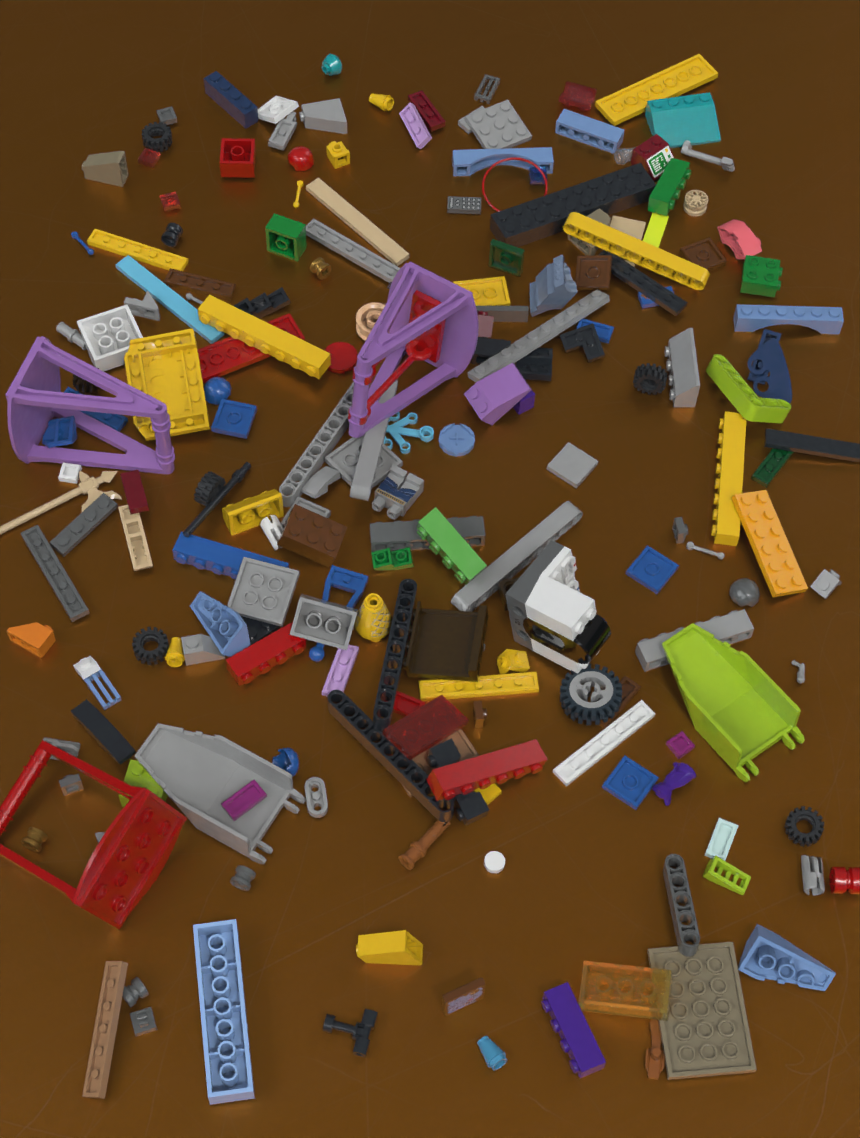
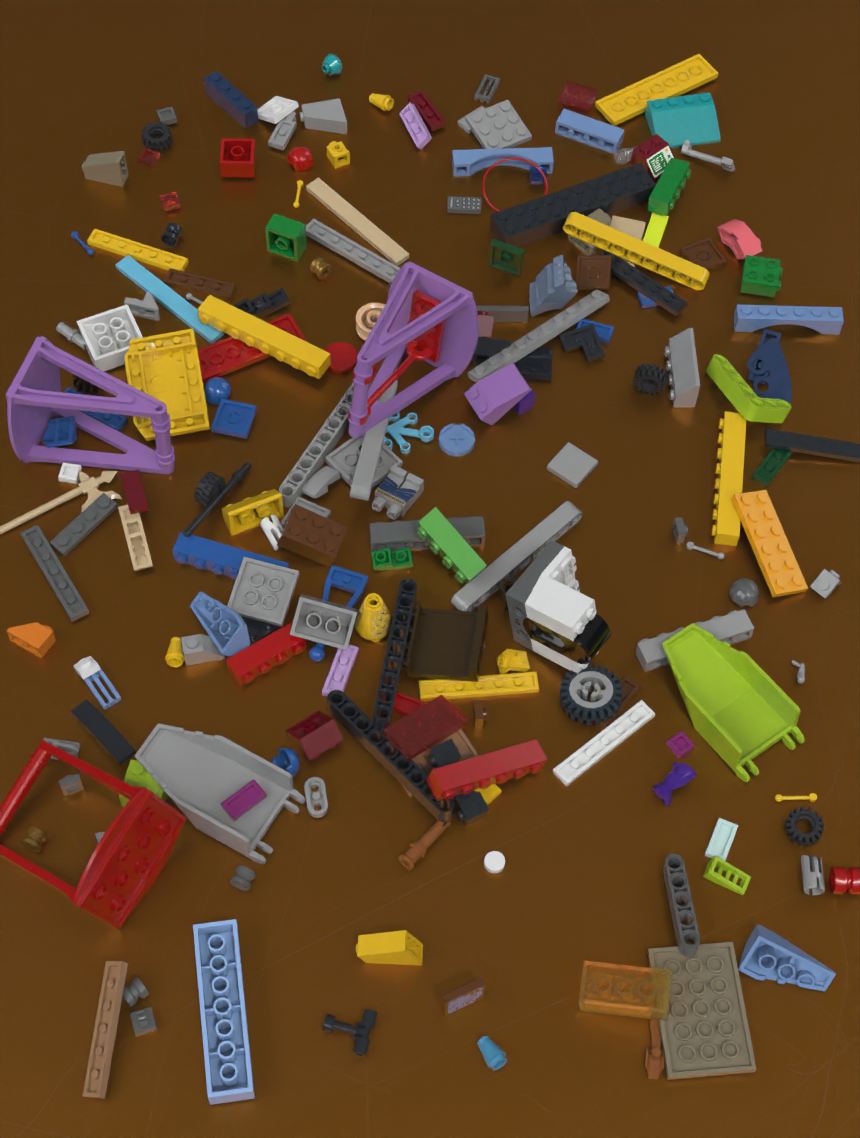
black tyre [132,627,169,665] -> none
yellow plate [453,276,511,306] -> none
dark purple brick [541,982,606,1078] -> none
blue tile [602,755,659,810] -> none
blue tile [626,545,679,594] -> none
tan wheel [683,190,708,216] -> none
none -> dark red slope [285,711,343,760]
none -> yellow hinge [775,793,817,802]

